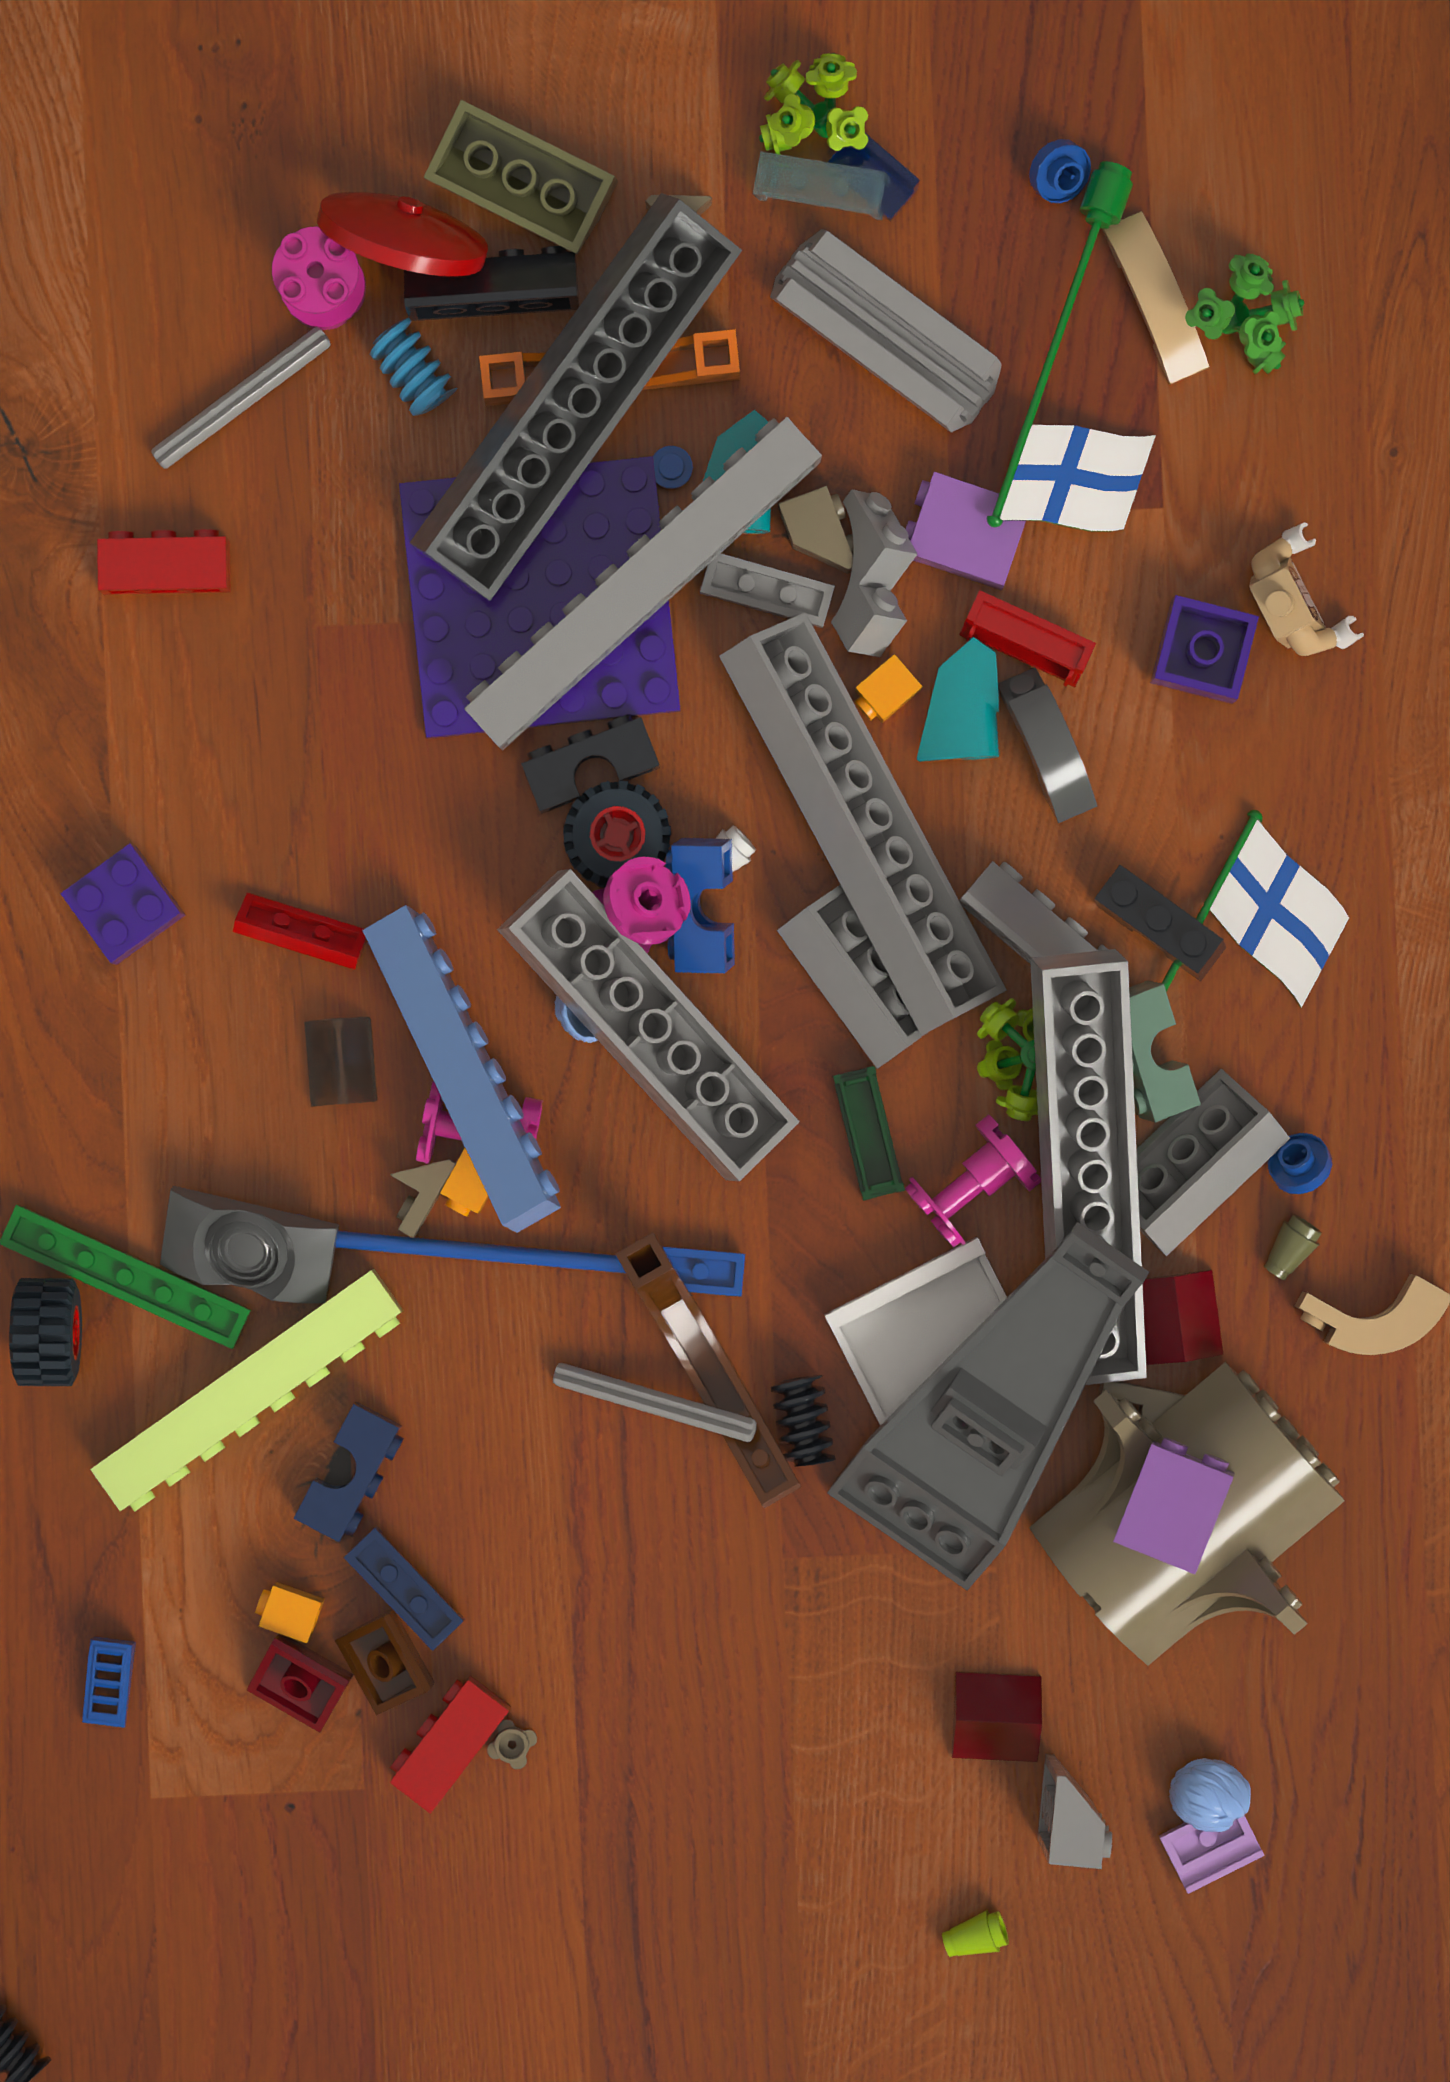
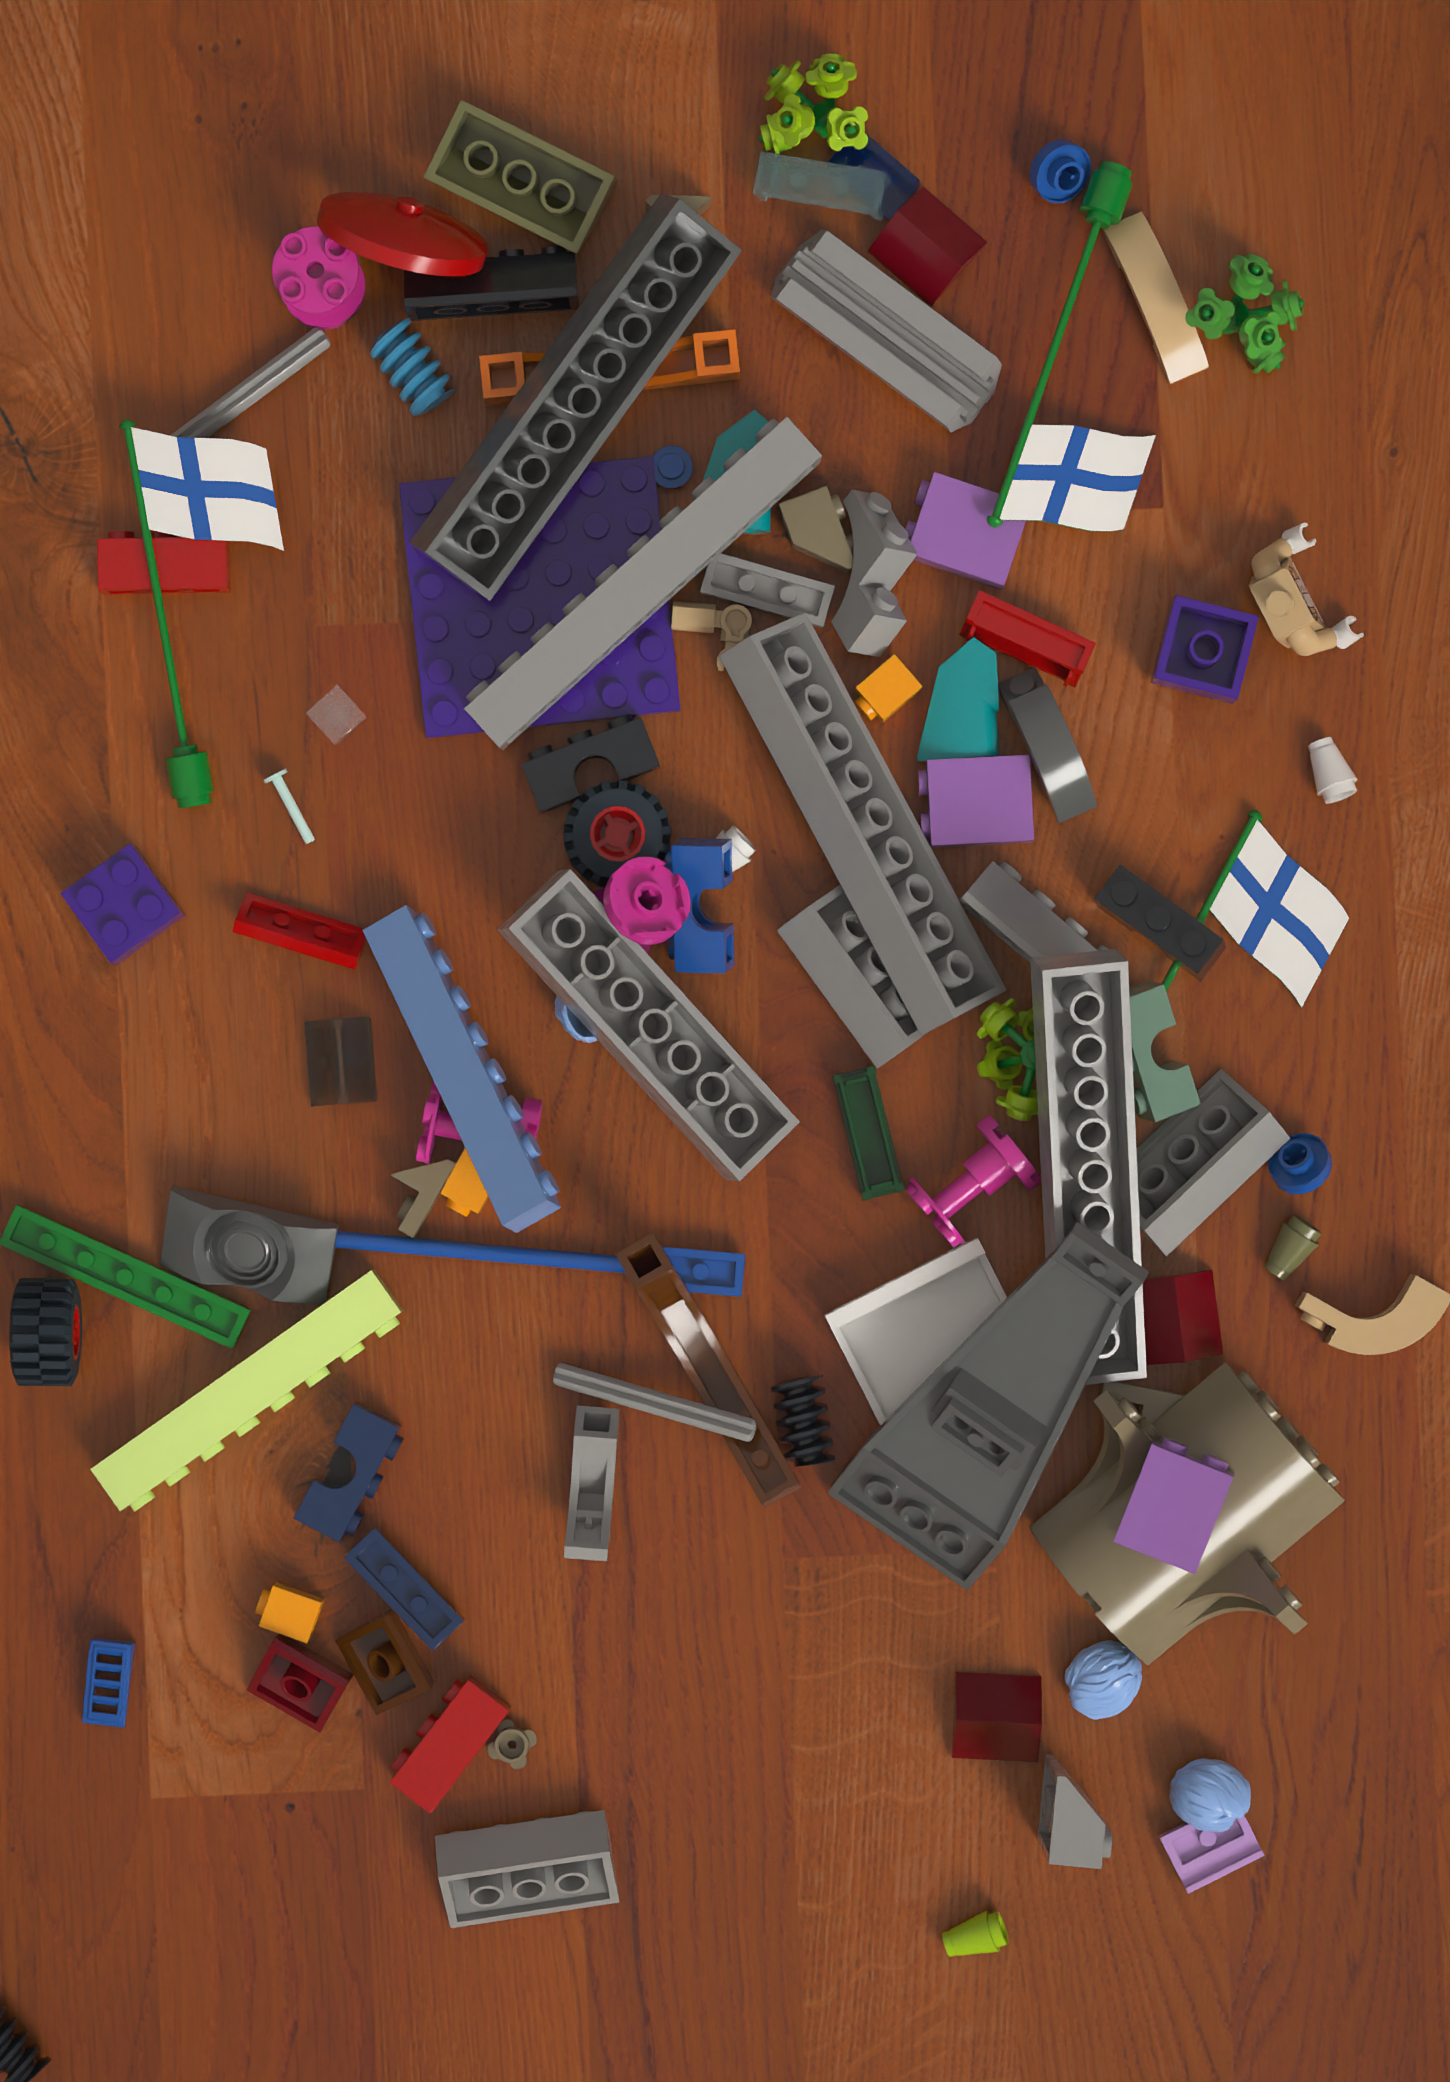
none -> flag [119,419,284,808]
none -> light aqua pin [263,768,315,844]
none -> clear plate [306,684,367,746]
none -> light grey slope [435,1810,620,1928]
none -> light grey arch [564,1405,620,1561]
none -> tan bar [671,601,752,671]
none -> dark red slope [867,187,987,307]
none -> medium lavender brick [918,755,1034,848]
none -> light blue hair [1065,1640,1142,1720]
none -> white cone [1308,737,1357,804]

